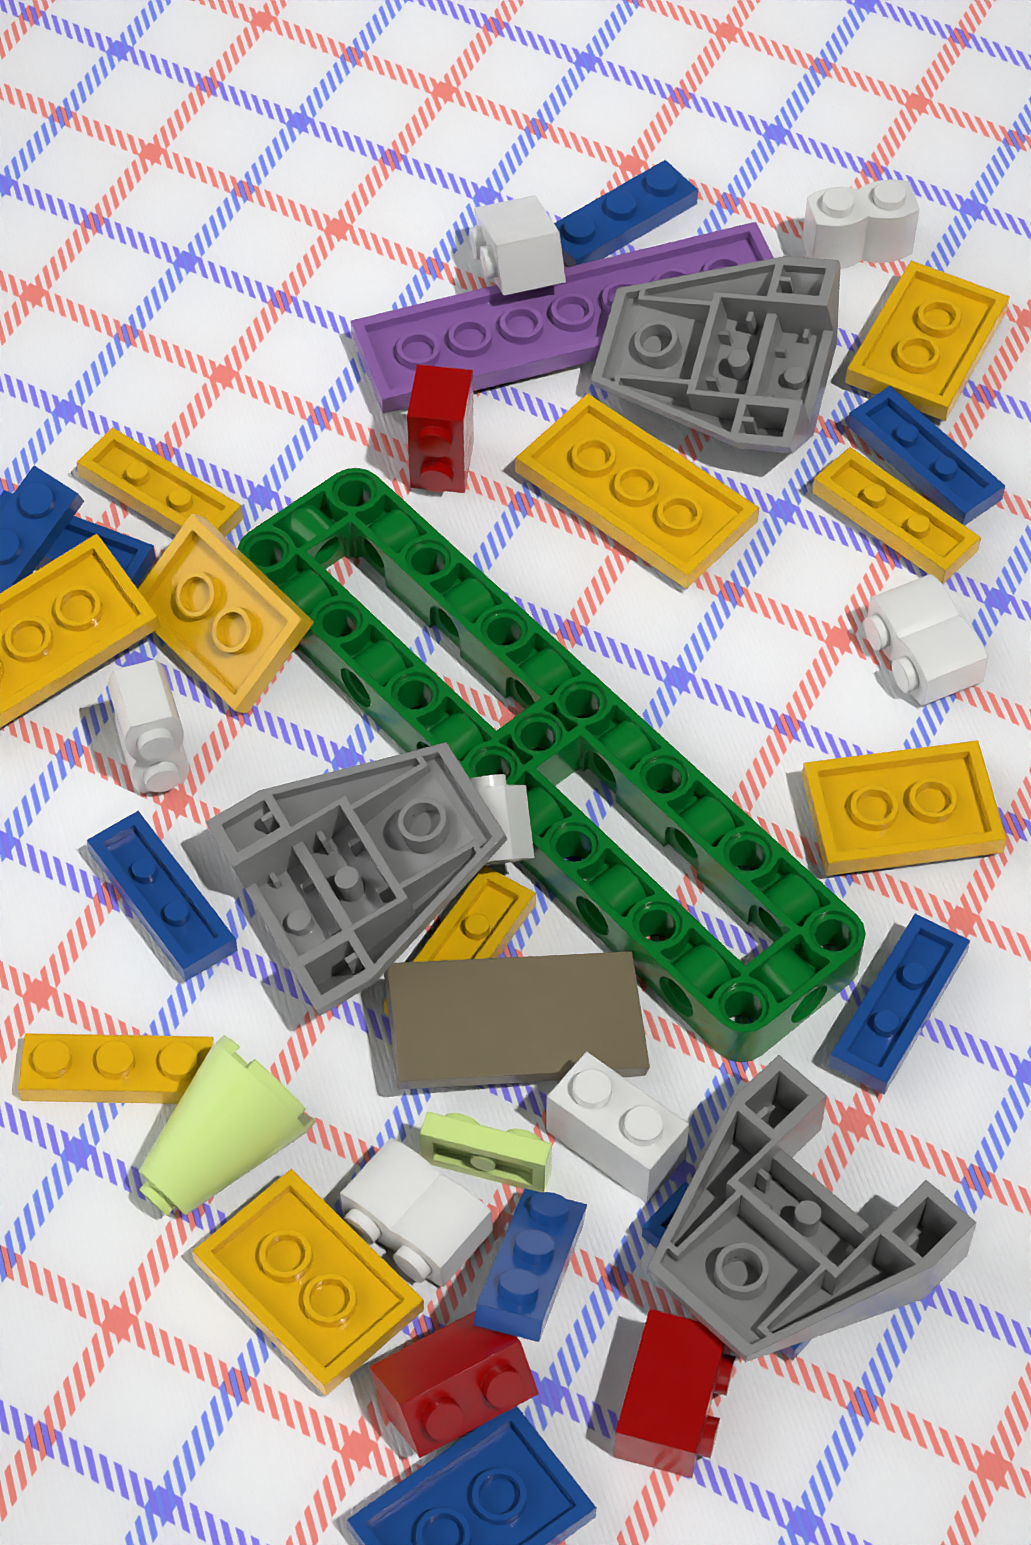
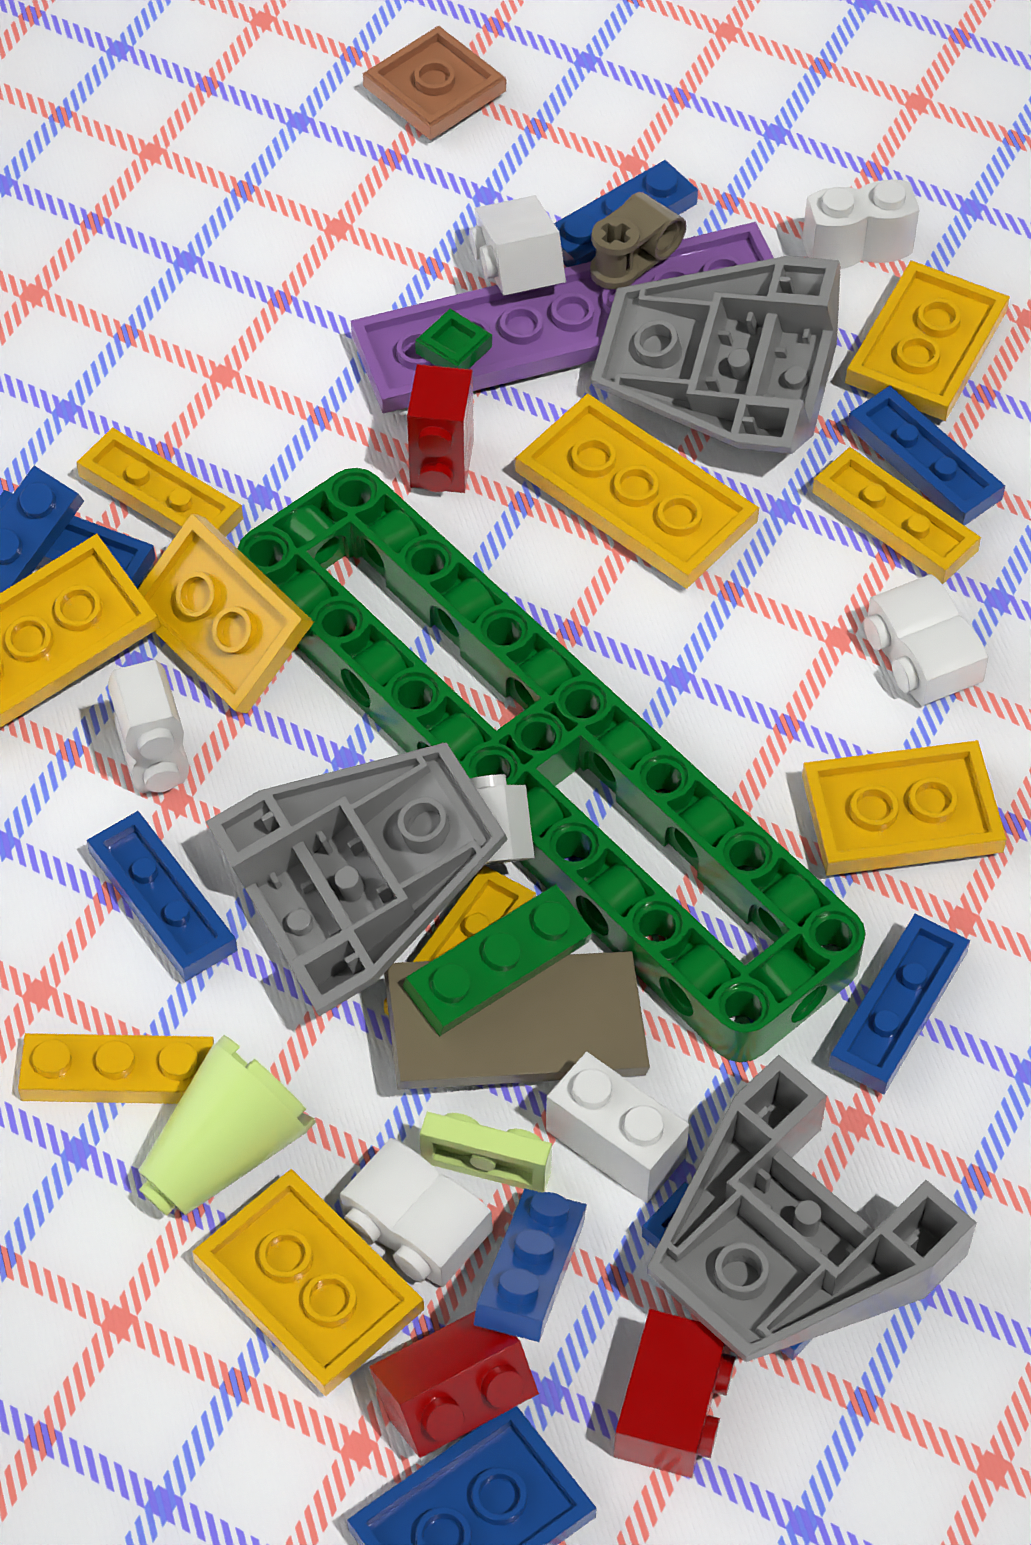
none -> nougat plate [363,25,506,140]
none -> green plate [403,884,593,1036]
none -> green tile [415,309,492,369]
none -> dark tan piece [590,192,687,290]

